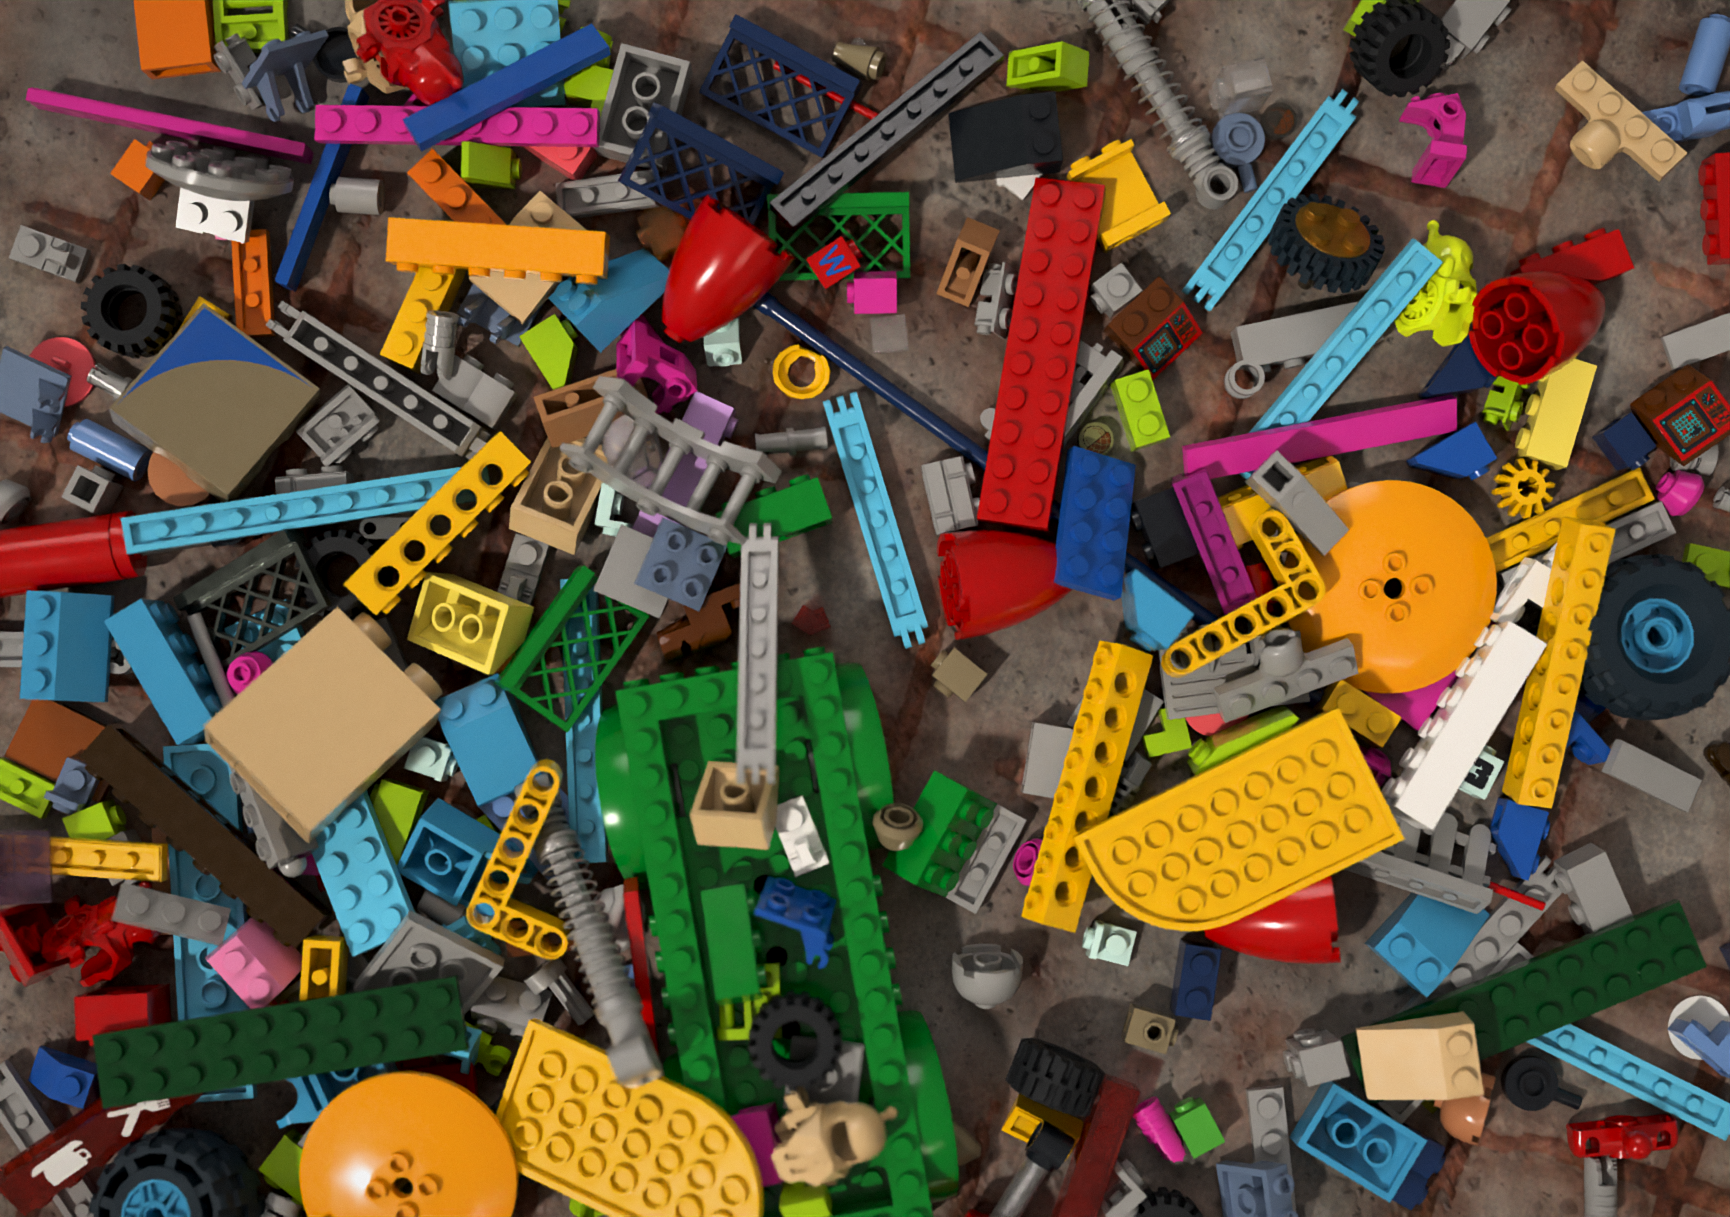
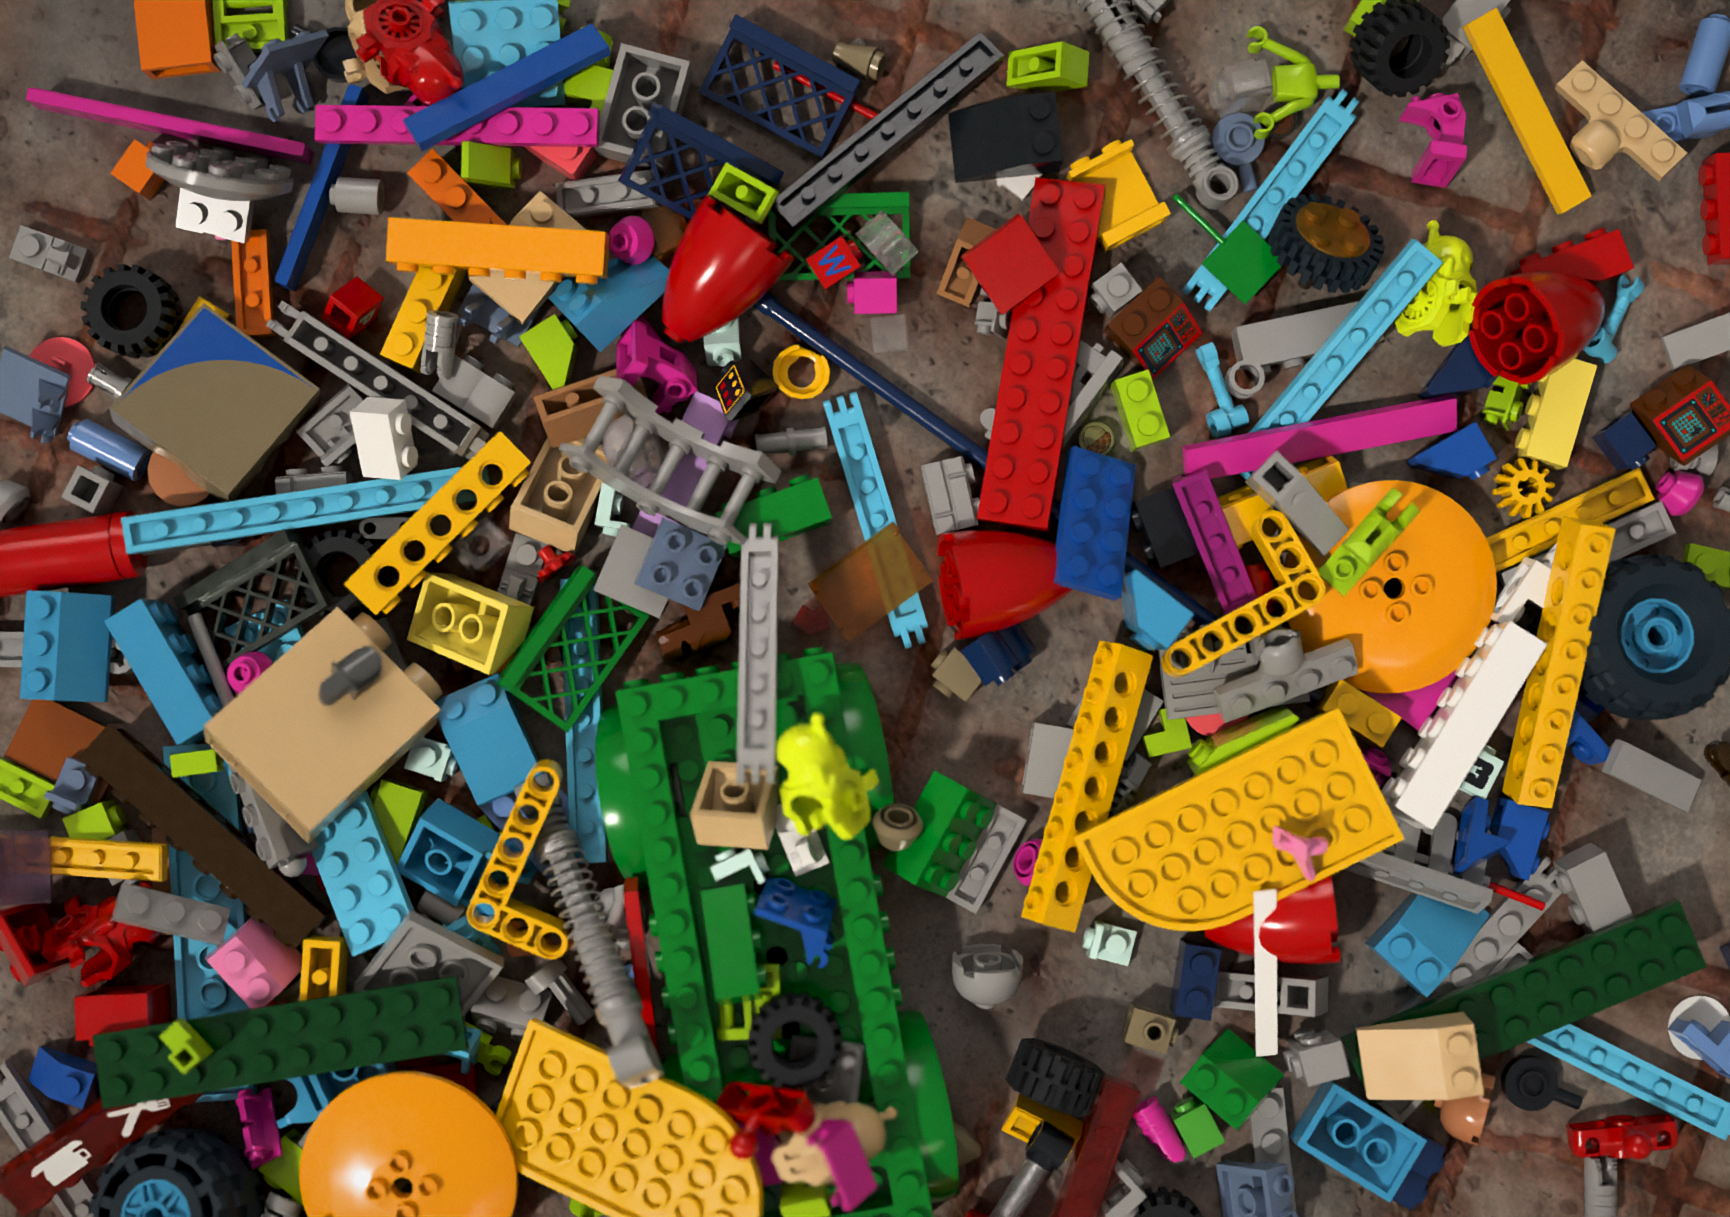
none -> lime piece [159,1018,214,1074]
none -> lime piece [170,749,224,778]
none -> dark pink hinge [235,1087,283,1169]
none -> dark grey arm [319,646,382,705]
none -> red brick [322,276,384,340]
none -> white brick [350,397,418,480]
none -> clear brick [453,516,513,572]
none -> red plant [536,545,577,583]
none -> dark pink cone [609,216,655,265]
none -> lime slope [708,162,779,224]
none -> light aqua bracket [710,847,770,885]
none -> black slope [714,357,779,422]
none -> red piece [716,1082,816,1161]
none -> neon yellow helmet [775,713,880,840]
none -> dark pink hinge [806,1119,877,1211]
none -> clear orange piece [808,521,933,642]
none -> clear brick [856,210,919,276]
none -> red tile [961,213,1060,315]
none -> dark blue brick [961,624,1036,686]
none -> green piece [1173,194,1281,305]
none -> green slope [1180,1028,1285,1131]
none -> medium azure brick [1196,342,1249,439]
none -> light grey slope [1213,971,1329,1017]
none -> lime piece [1246,26,1340,140]
none -> white sticker [1254,889,1278,1057]
none -> bright pink piece [1272,825,1328,882]
none -> lime plate [1318,488,1420,597]
none -> blue slope [1453,796,1511,875]
none -> yellow tile [1462,7,1592,215]
none -> medium azure brick [1584,274,1644,363]

